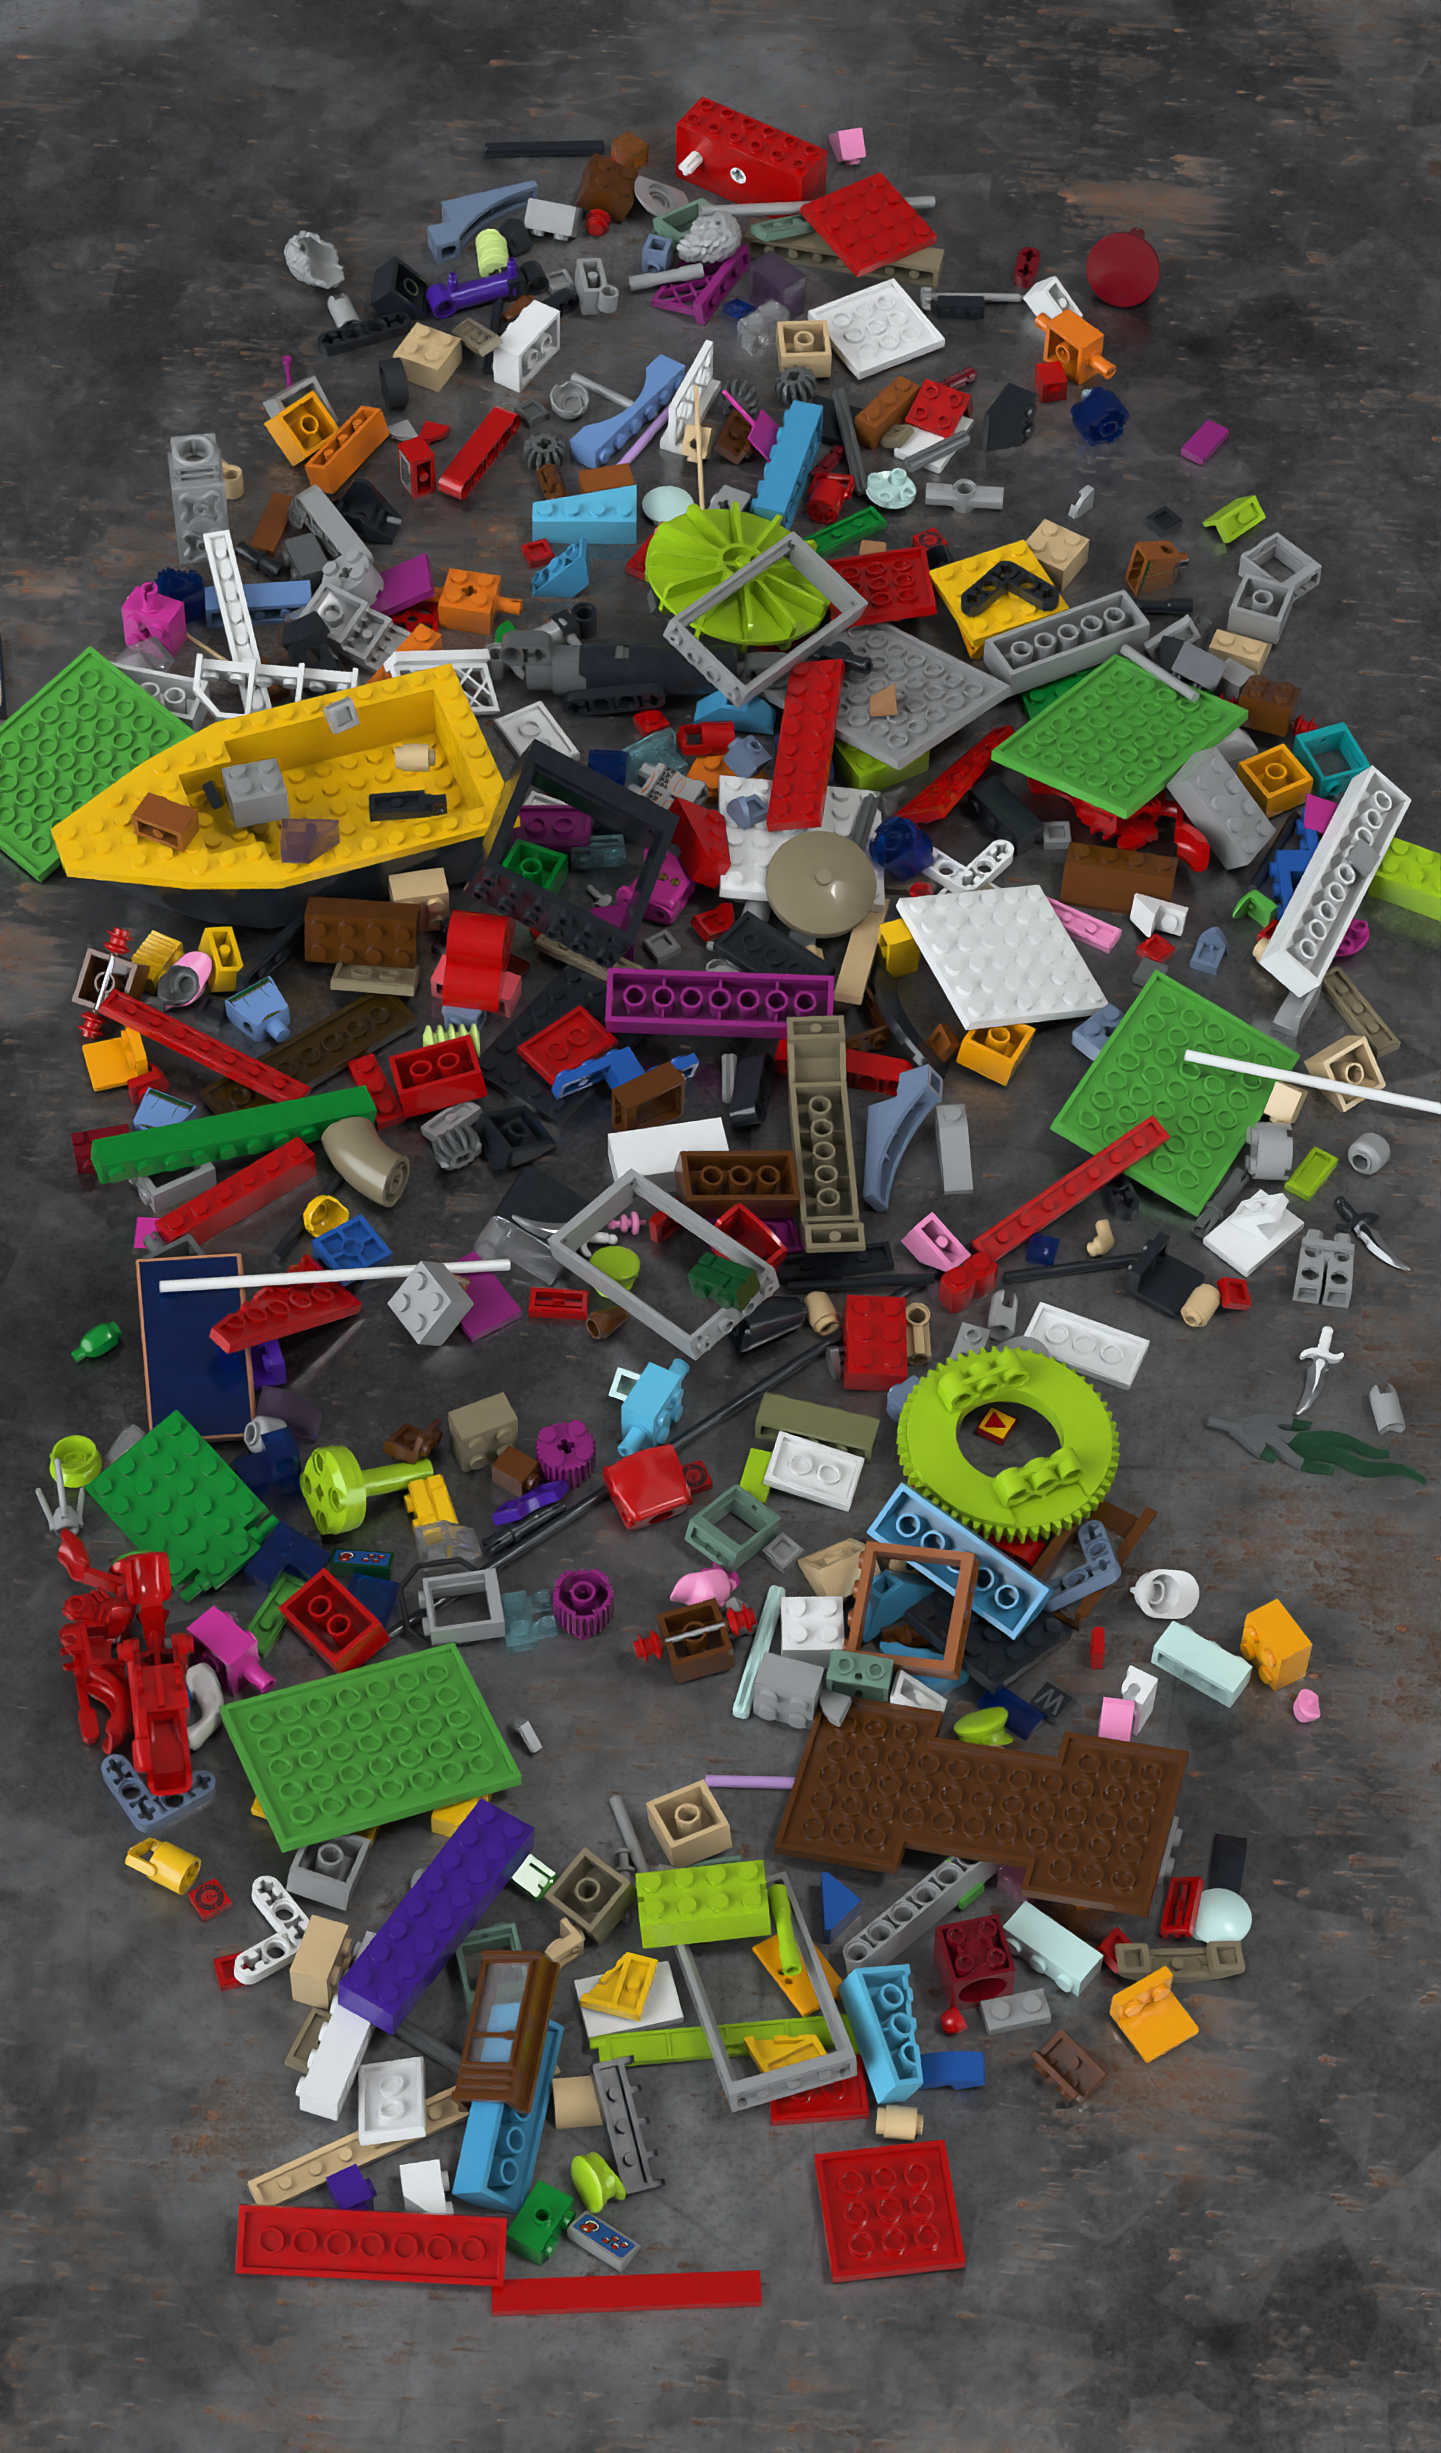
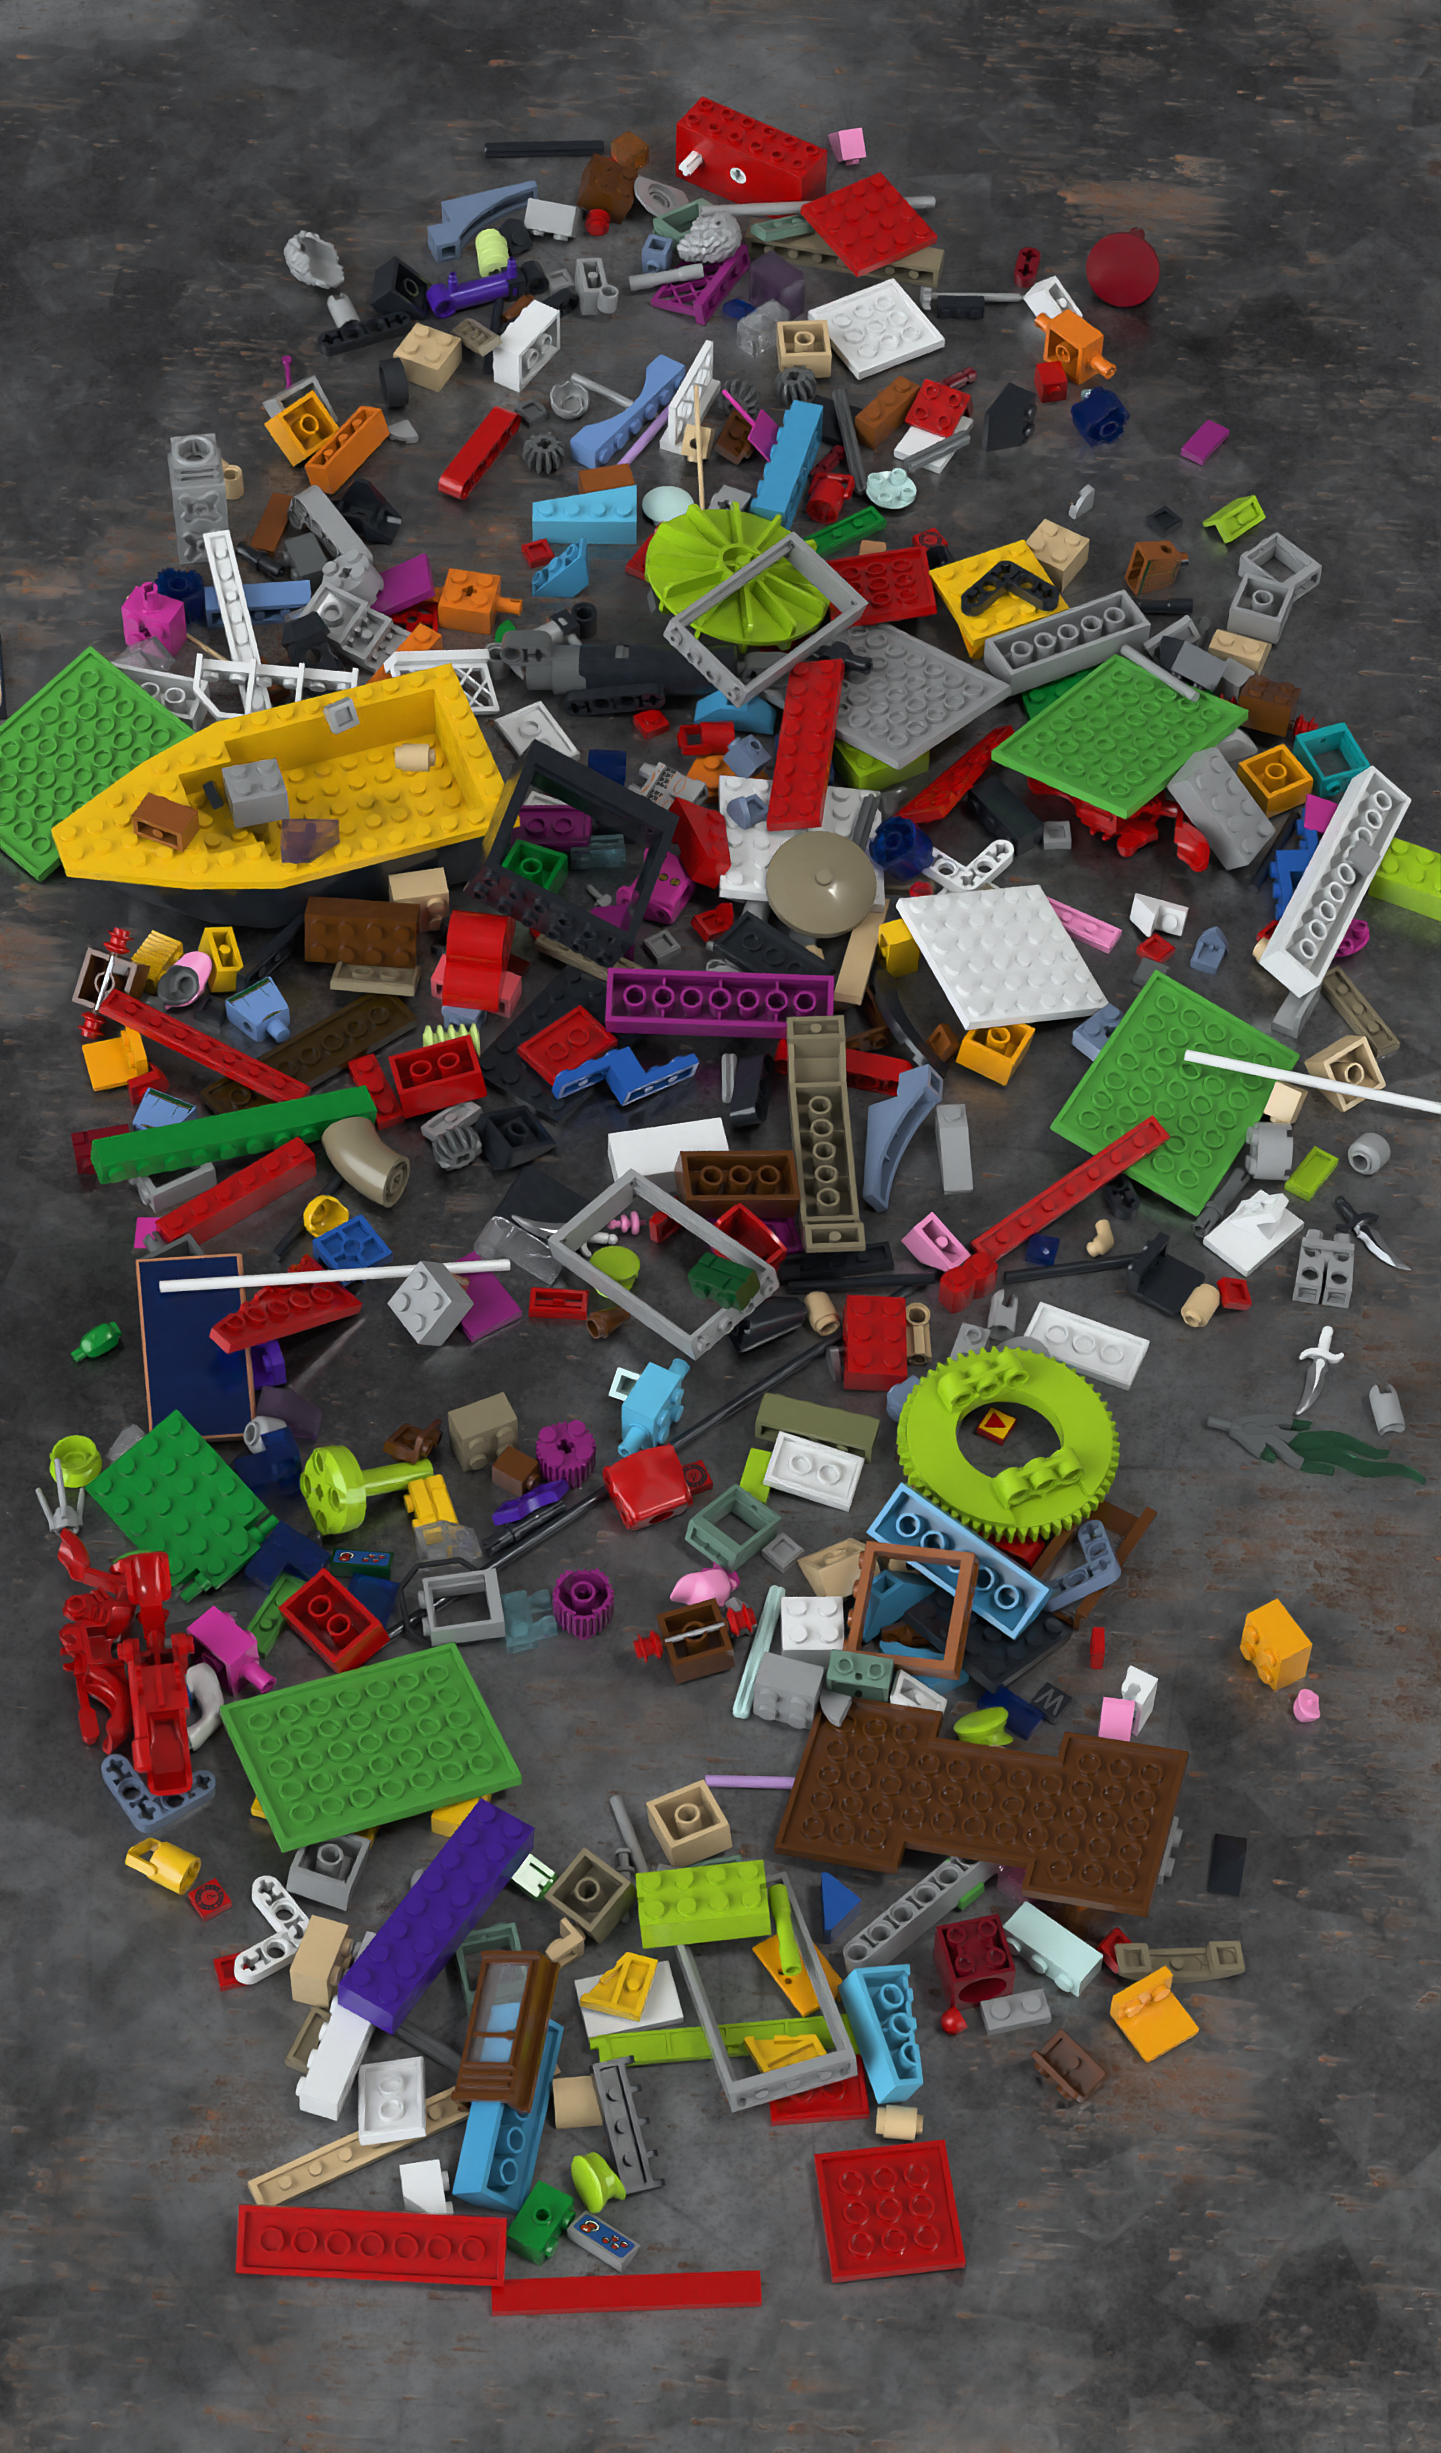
dark purple brick [326,2164,377,2210] -> none
black hinge [369,790,447,822] -> none
red brick [398,435,436,500] -> none
red tile [419,421,450,445] -> none
light grey tile [508,1718,543,1753] -> none
reddish brown hinge [536,464,568,500] -> none
reddish brown window [612,1061,687,1132] -> none
clear light blue bracket [613,727,688,788] -> none
medium nougat slope [870,684,897,717] -> none
dark tan tile [879,425,915,448] -> none
blue slope [918,2051,986,2090] -> none
light grey piece [925,479,1004,513] -> none
reddish brown slope [1059,841,1178,915] -> none
white piece [1130,1569,1199,1619] -> none
light aqua brick [1151,1621,1252,1708] -> none
red tile [1160,1876,1204,1938] -> none
light aqua dish [1193,1888,1252,1943] -> none
bright green plate [1232,889,1278,927] -> none

